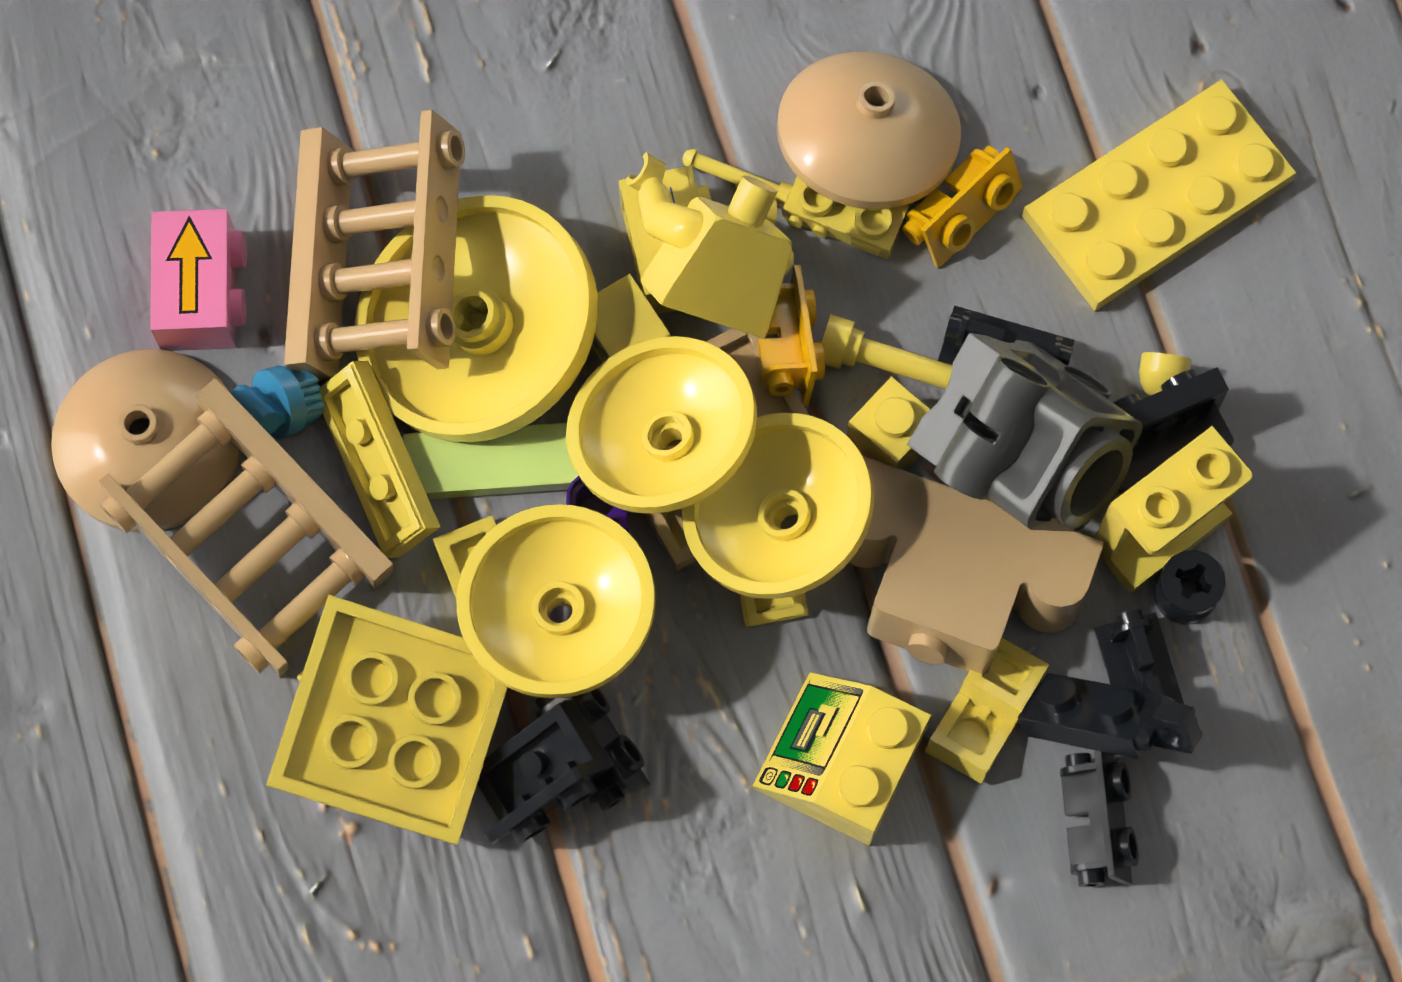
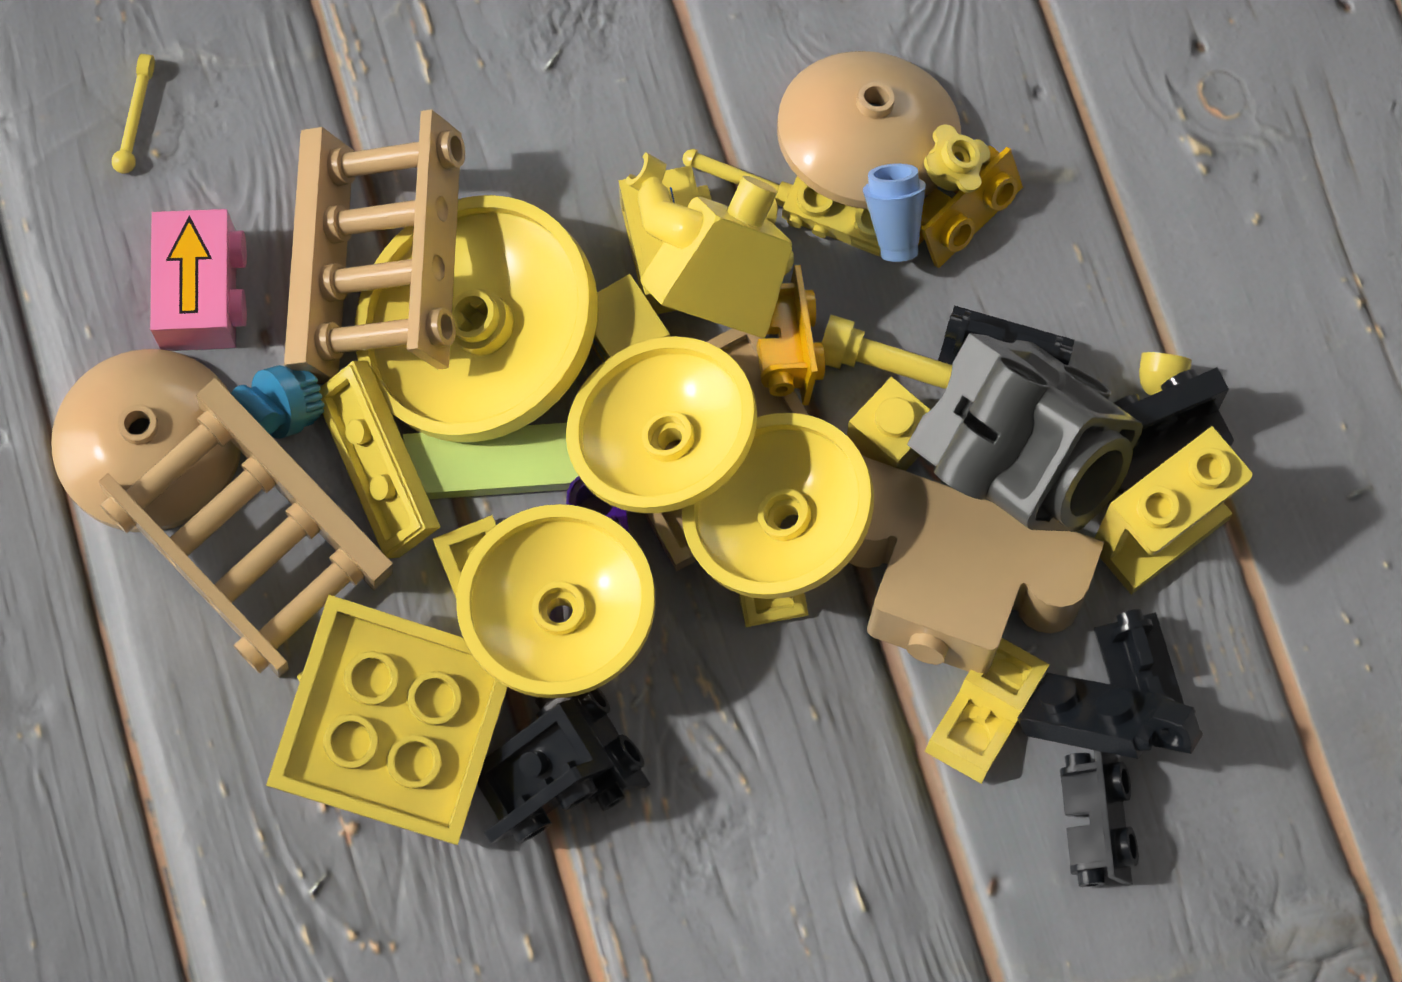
light yellow slope [752,672,931,846] -> none
light yellow plate [1022,79,1296,312] -> none
black wheel [1154,550,1226,625] -> none
none -> light yellow hinge [112,53,155,174]
none -> light blue cone [863,163,926,262]
none -> light yellow plate [924,124,990,193]

